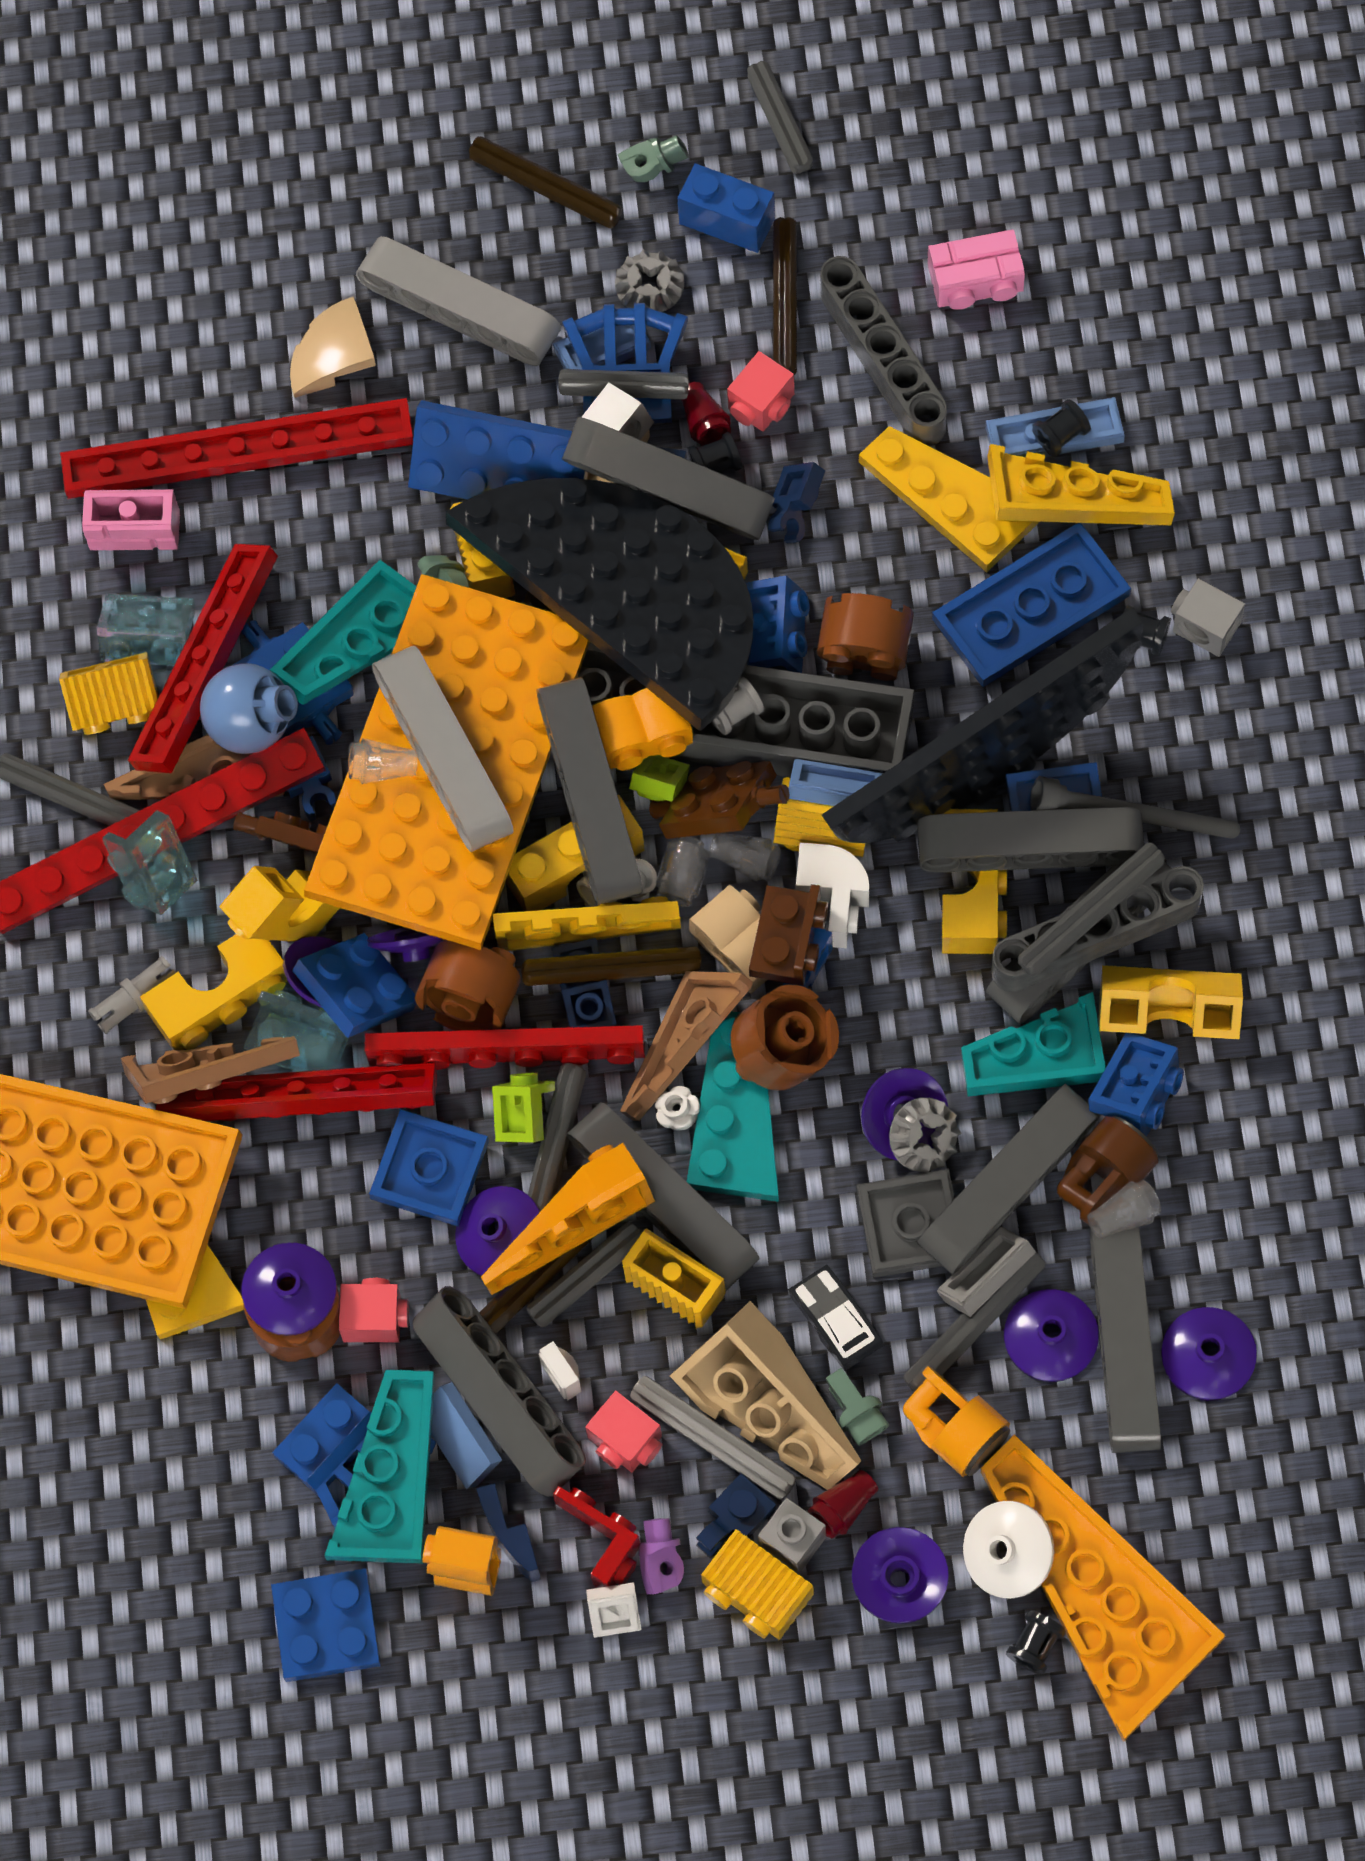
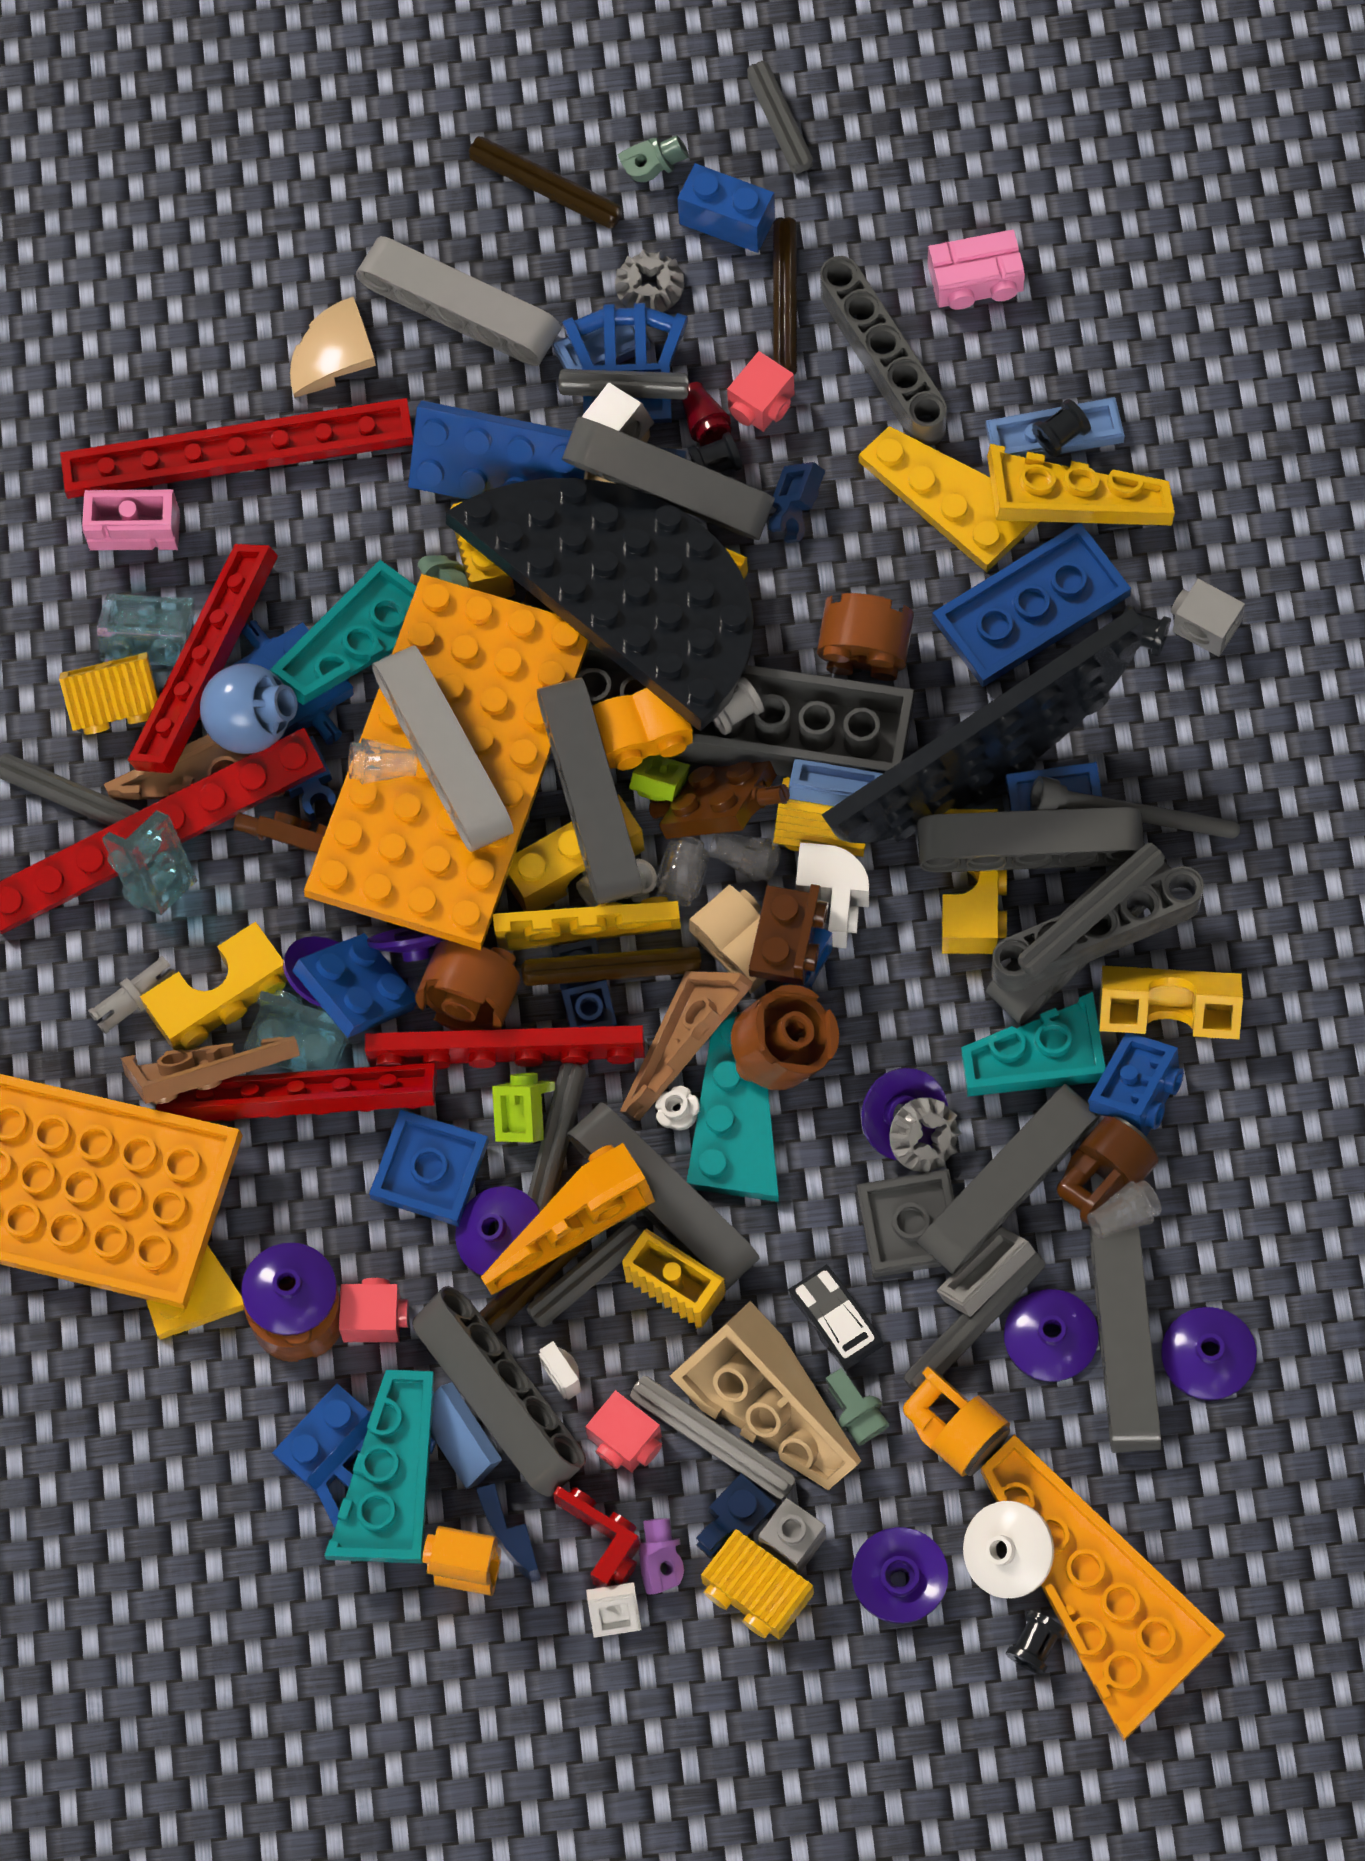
yellow arch [219,866,340,942] -> none
blue plate [271,1568,381,1682] -> none
blue bracket [745,575,810,673] -> none
dark red cone [808,1470,879,1539] -> none

